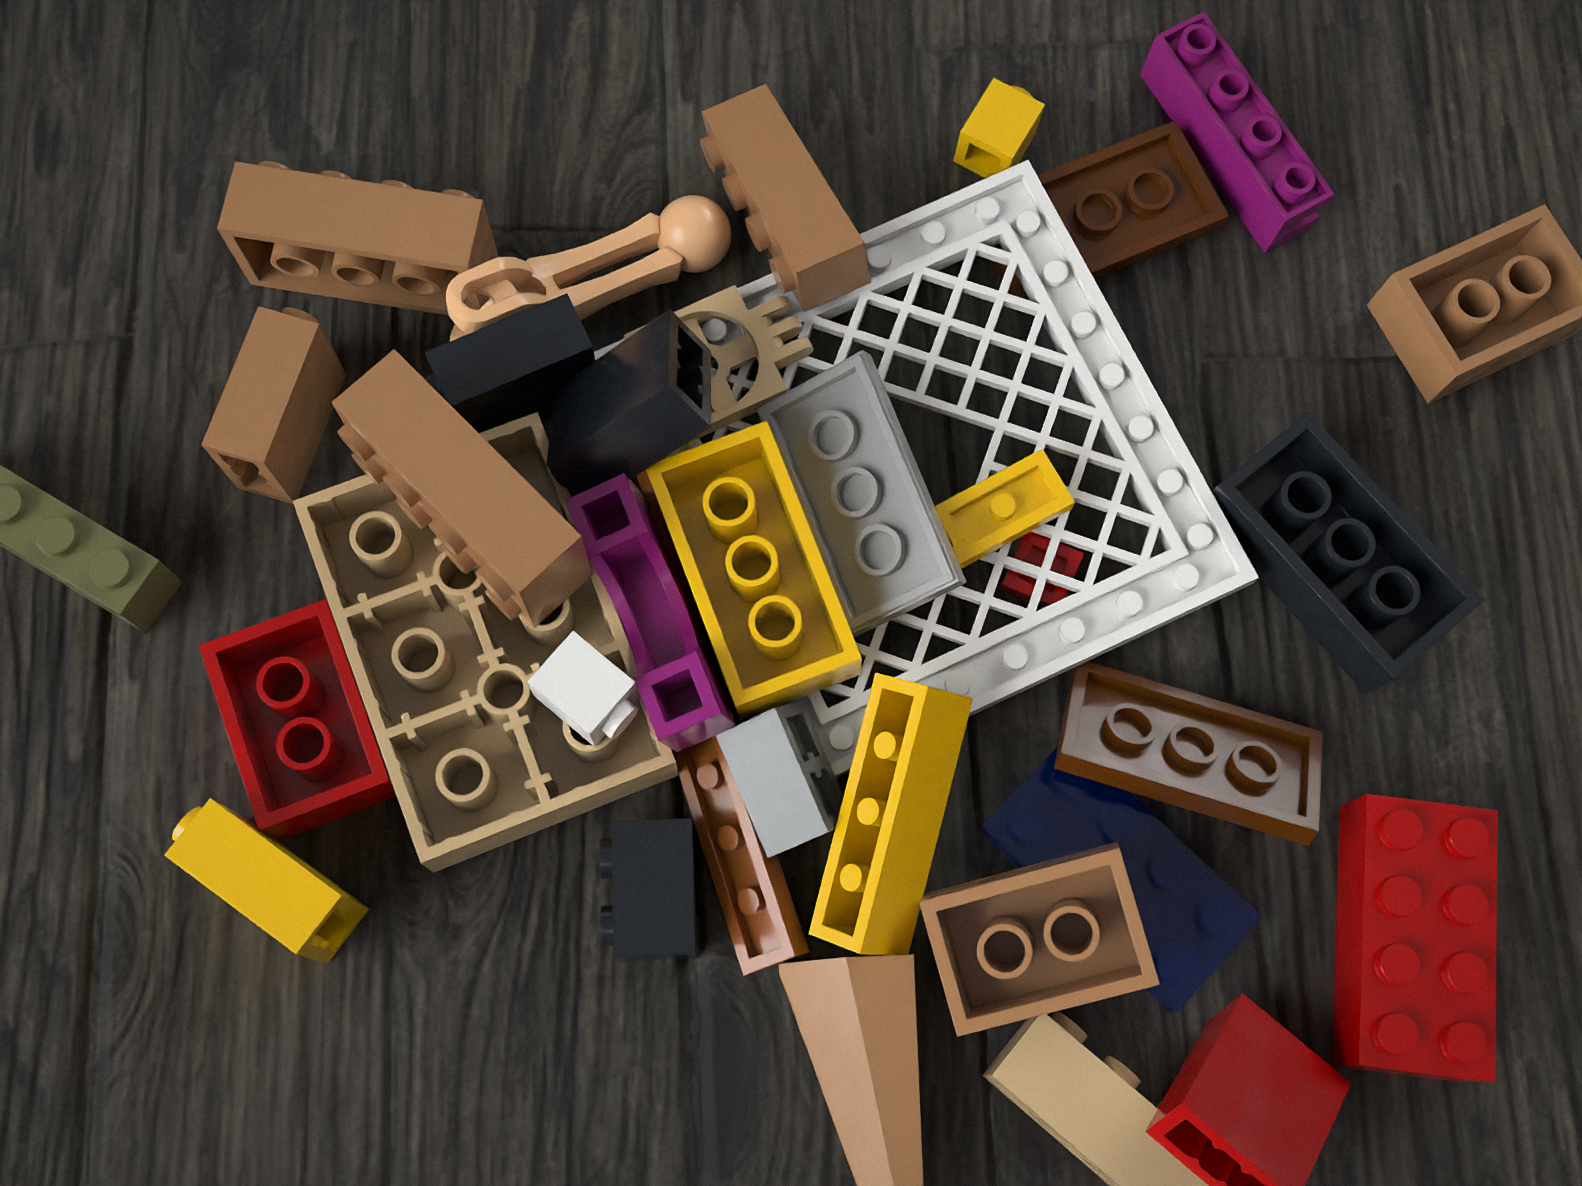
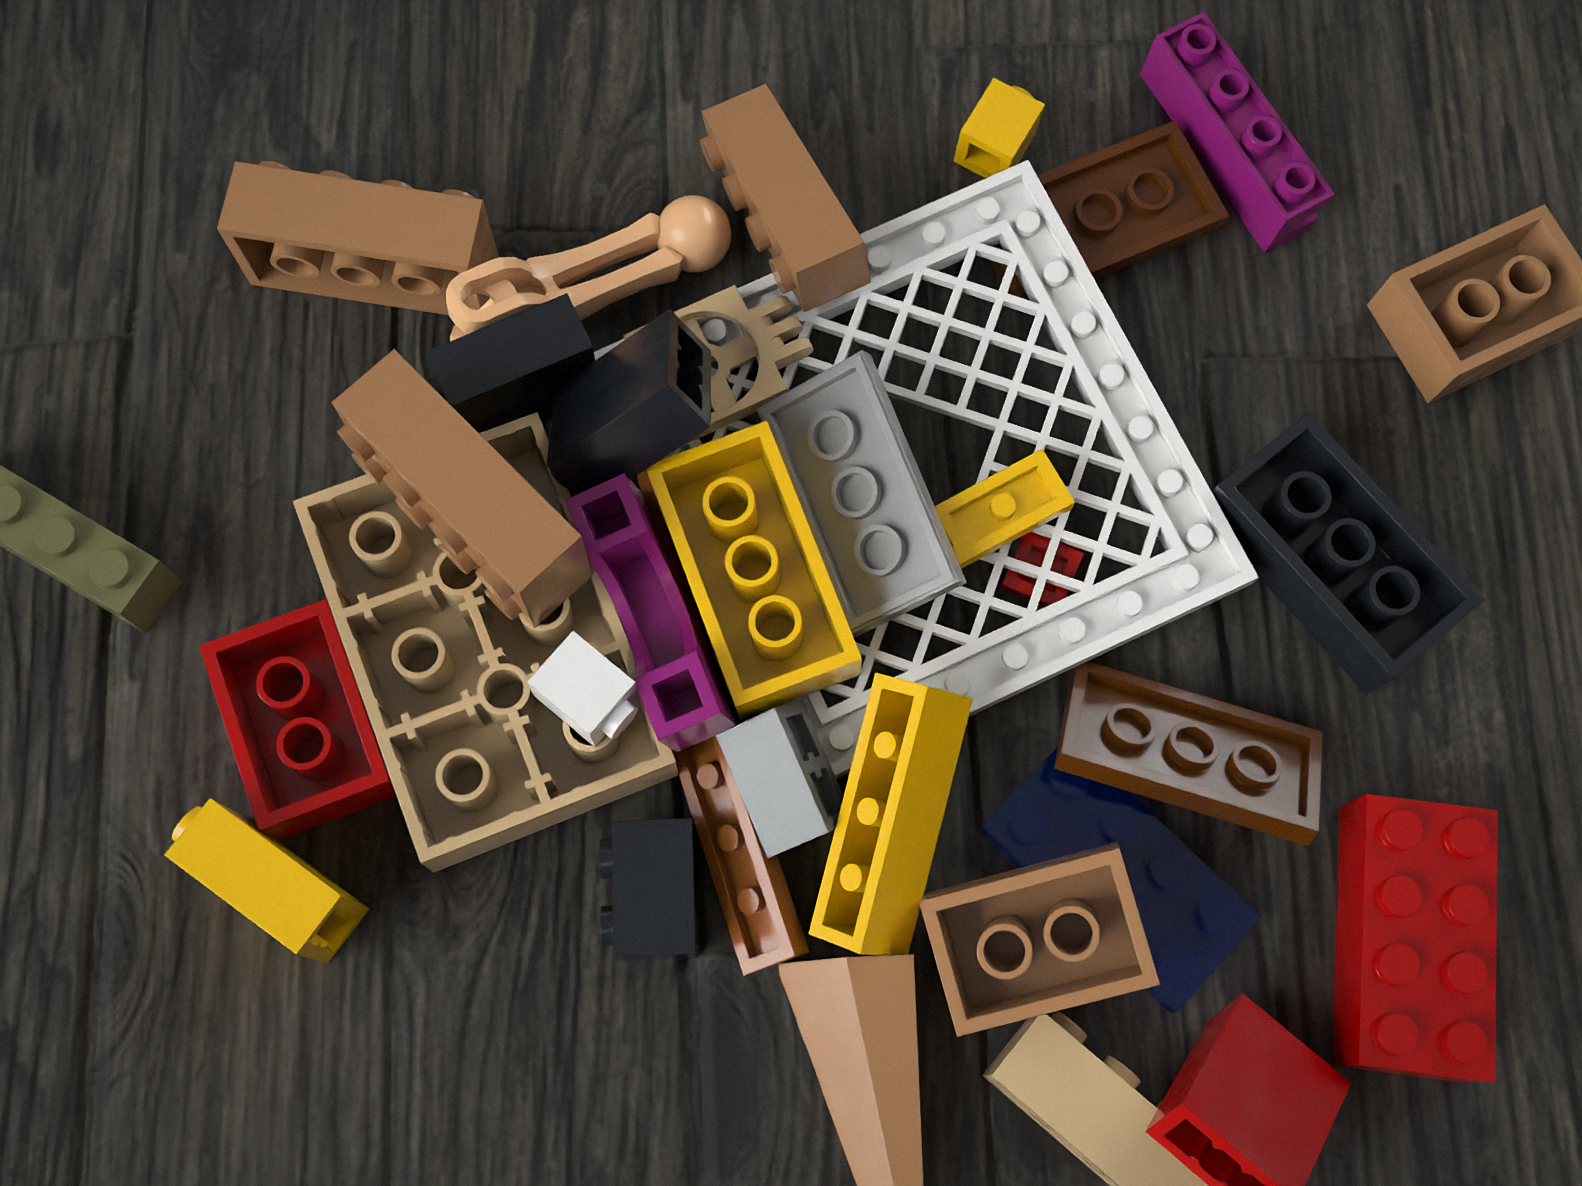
medium nougat brick [201,306,347,504] -> none

